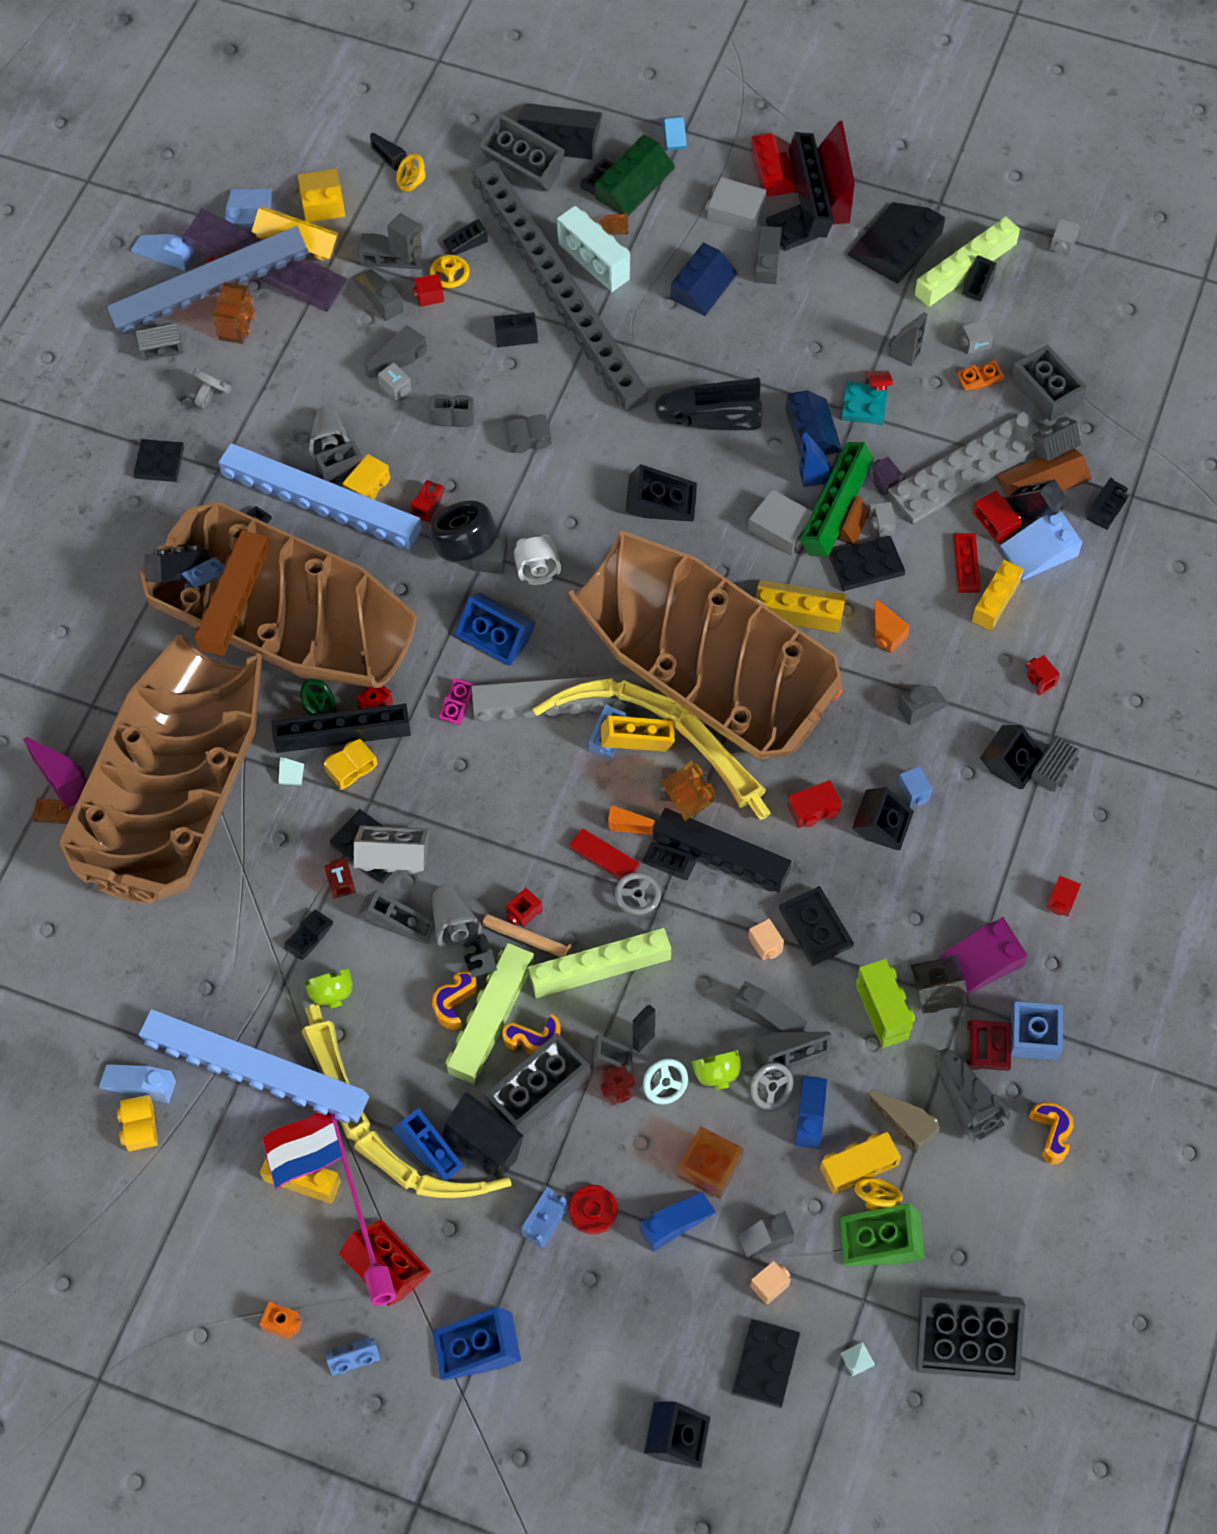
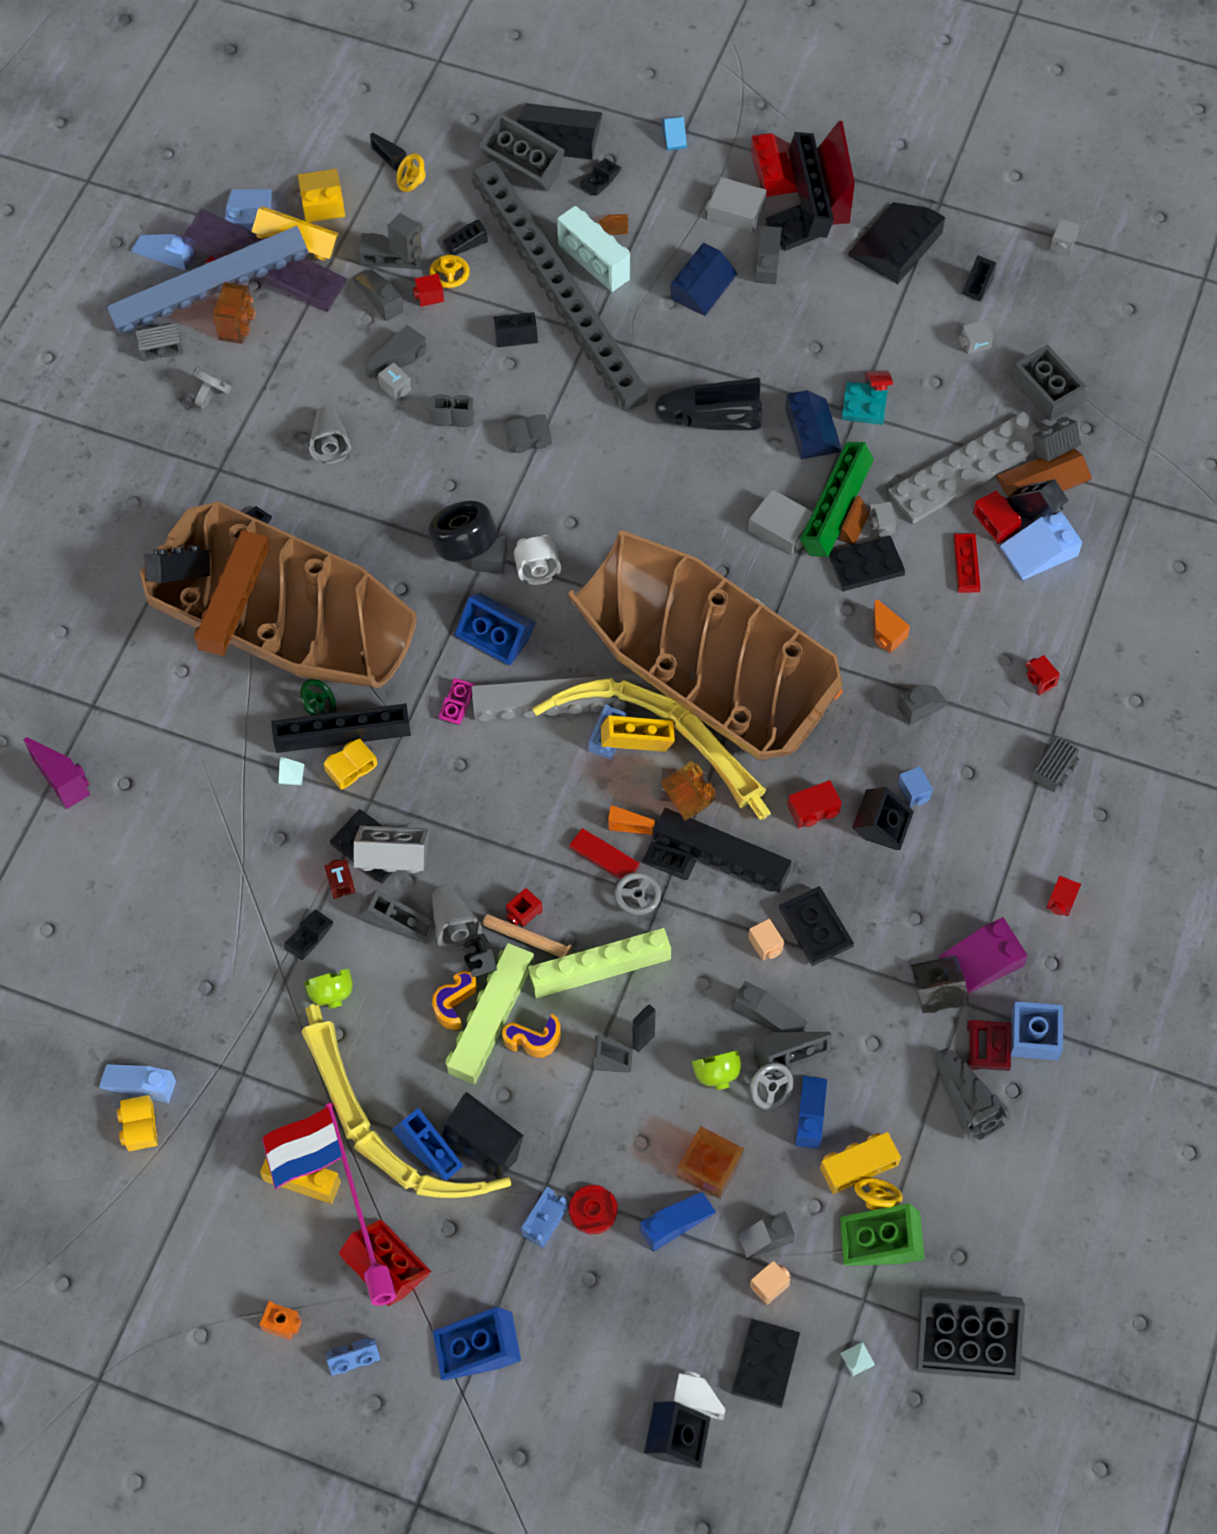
clear orange tile [33,798,71,824] -> none
medium nougat cylinder [59,634,262,904] -> none
black plate [134,439,184,482] -> none
light blue brick [139,1009,369,1124] -> none
medium blue hinge [182,557,225,589] -> none
light blue brick [219,443,422,549] -> none
dark grey slope [315,441,363,483] -> none
yellow brick [343,454,390,500] -> none
red brick [357,685,393,709] -> none
red leg [410,480,444,523] -> none
dark grey slope [484,1033,592,1135] -> none
dark green slope [595,134,675,218] -> none
clear red brick [600,1066,637,1106] -> none
black slope [625,464,697,522] -> none
light aqua piece [643,1058,688,1105] -> none
yellow slope [755,579,846,633] -> none
blue slope [799,433,832,487] -> none
lime piece [855,959,915,1048] -> none
dark tan slope [866,1089,940,1153] -> none
clear purple brick [869,457,903,496] -> none
dark grey slope [889,312,928,366] -> none
yellowish green brick [915,217,1020,307] -> none
orange slope [956,360,1004,391] -> none
yellow brick [972,560,1024,631] -> none
black slope [980,725,1044,789] -> none
light orange animal [1028,1102,1074,1165] -> none
black hinge [1087,477,1129,530] -> none
none -> white slope [674,1372,725,1420]

